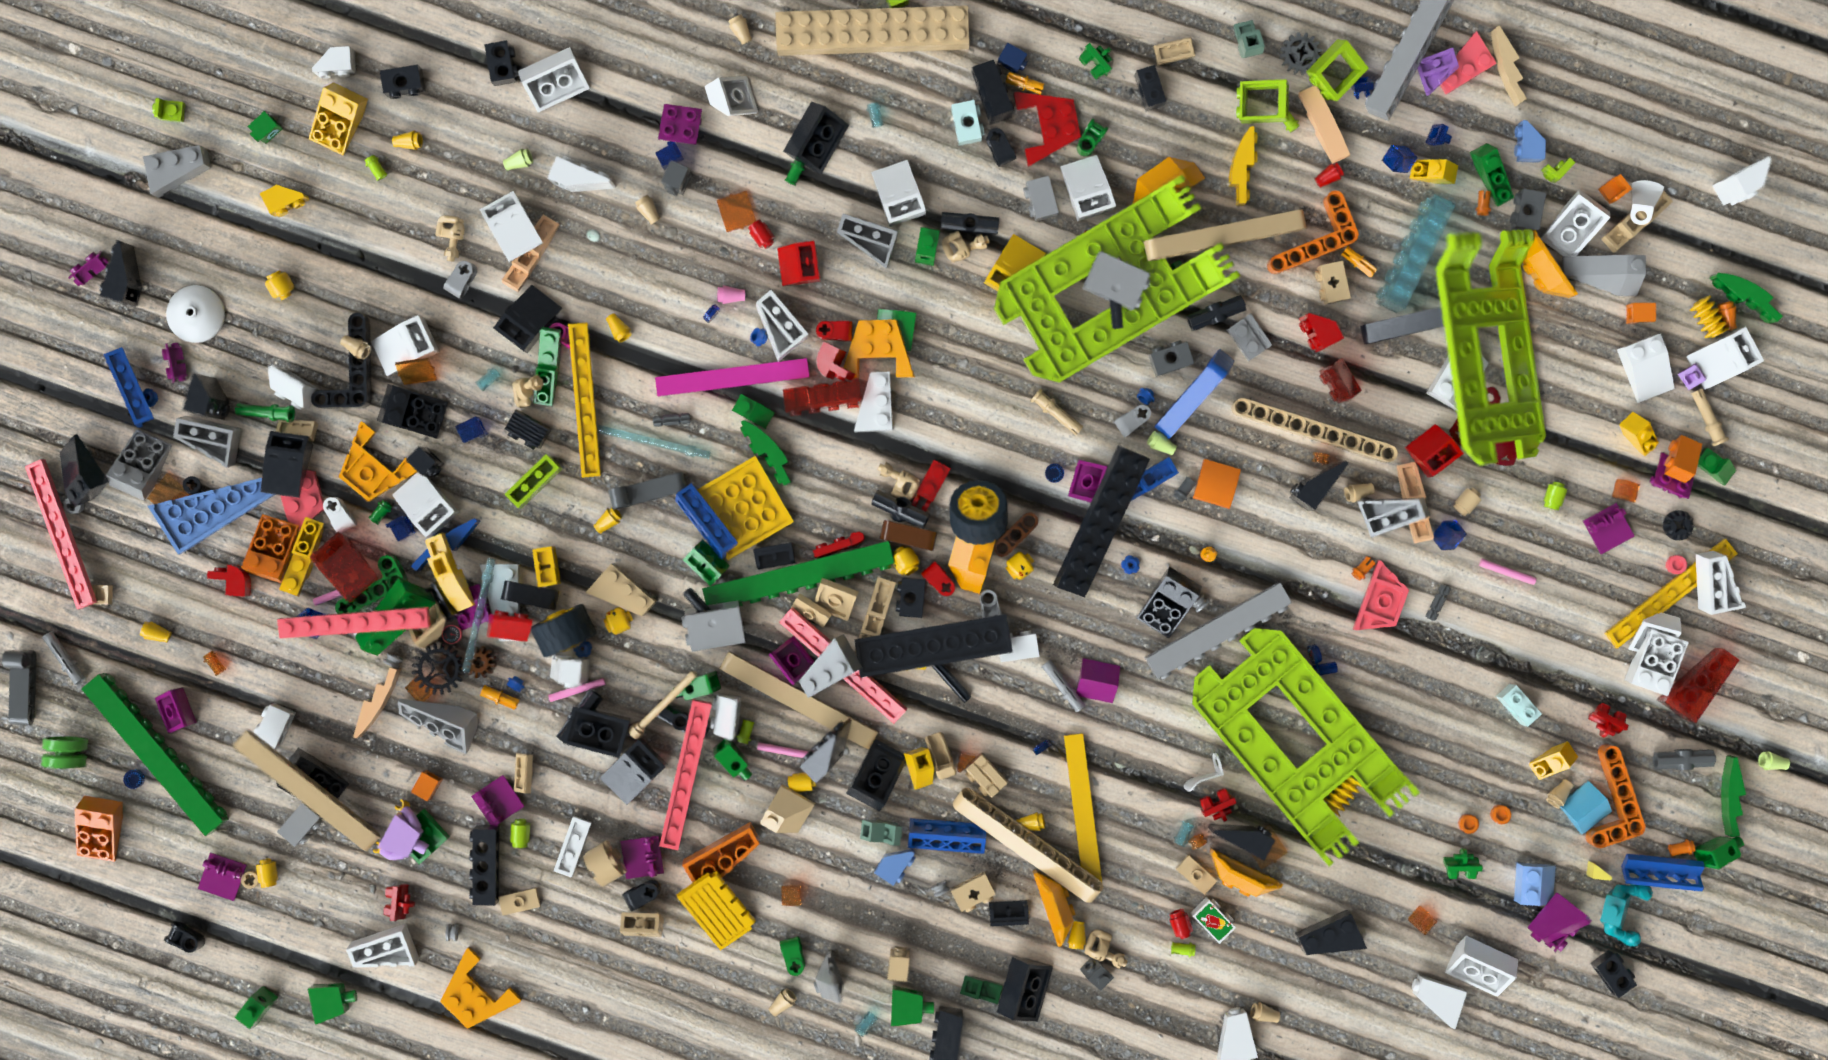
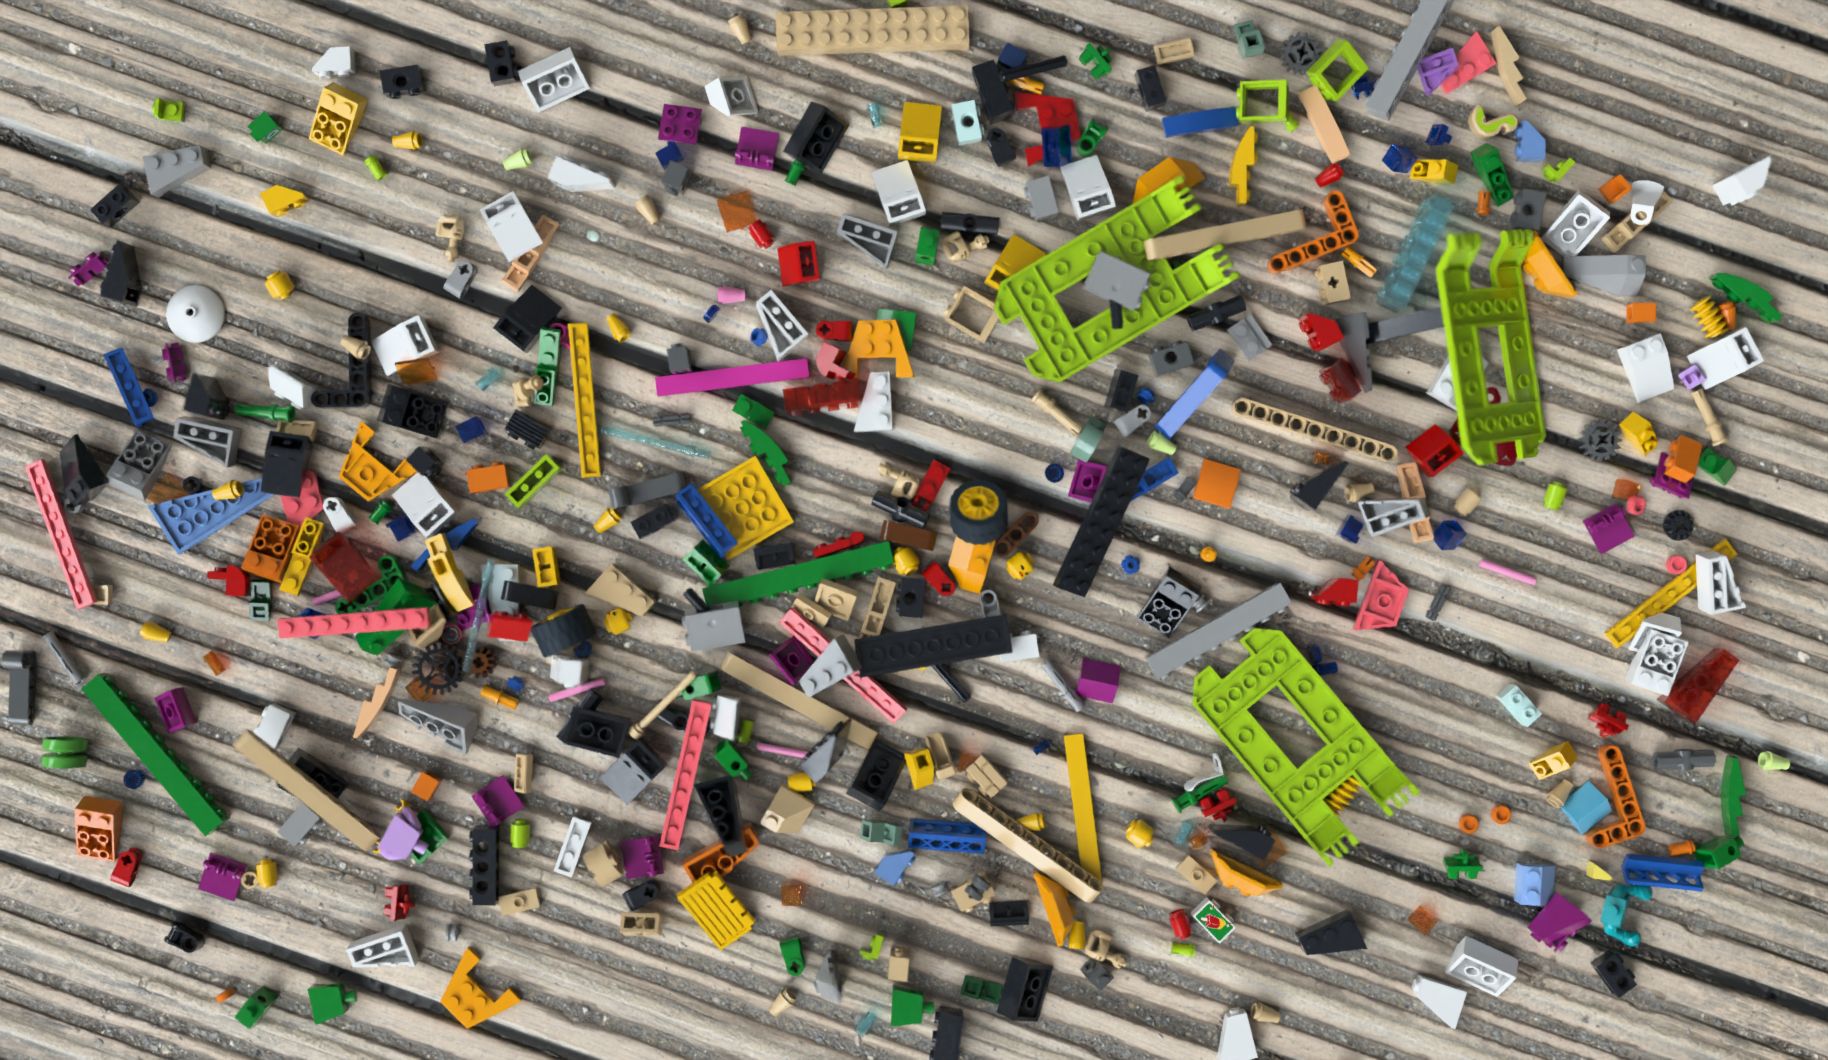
none -> black brick [90,184,140,228]
none -> red piece [110,848,142,887]
none -> yellow cone [212,480,244,500]
none -> orange tile [216,987,236,1003]
none -> slope [249,579,272,621]
none -> orange brick [466,461,511,494]
none -> black brick [631,504,676,539]
none -> dark grey brick [667,343,693,375]
none -> black wedge [694,775,748,857]
none -> magenta hinge [735,127,779,171]
none -> lime bracket [859,931,885,960]
none -> yellow slope [898,102,942,163]
none -> tan window [943,286,999,344]
none -> dark grey wheel [964,874,991,901]
none -> black axle [999,55,1068,82]
none -> clear blue panel [1041,124,1072,167]
none -> sand green brick [1070,415,1107,463]
none -> black hinge [1104,370,1139,412]
none -> yellow head [1125,819,1154,848]
none -> blue slope [1162,107,1239,138]
none -> green pin [1171,775,1228,814]
none -> red slope [1310,578,1359,606]
none -> dark grey wedge [1335,312,1372,392]
none -> clear blue panel [1336,514,1364,544]
none -> tan animal [1468,104,1519,139]
none -> dark grey gear [1578,419,1622,461]
none -> coral tile [1627,495,1646,515]

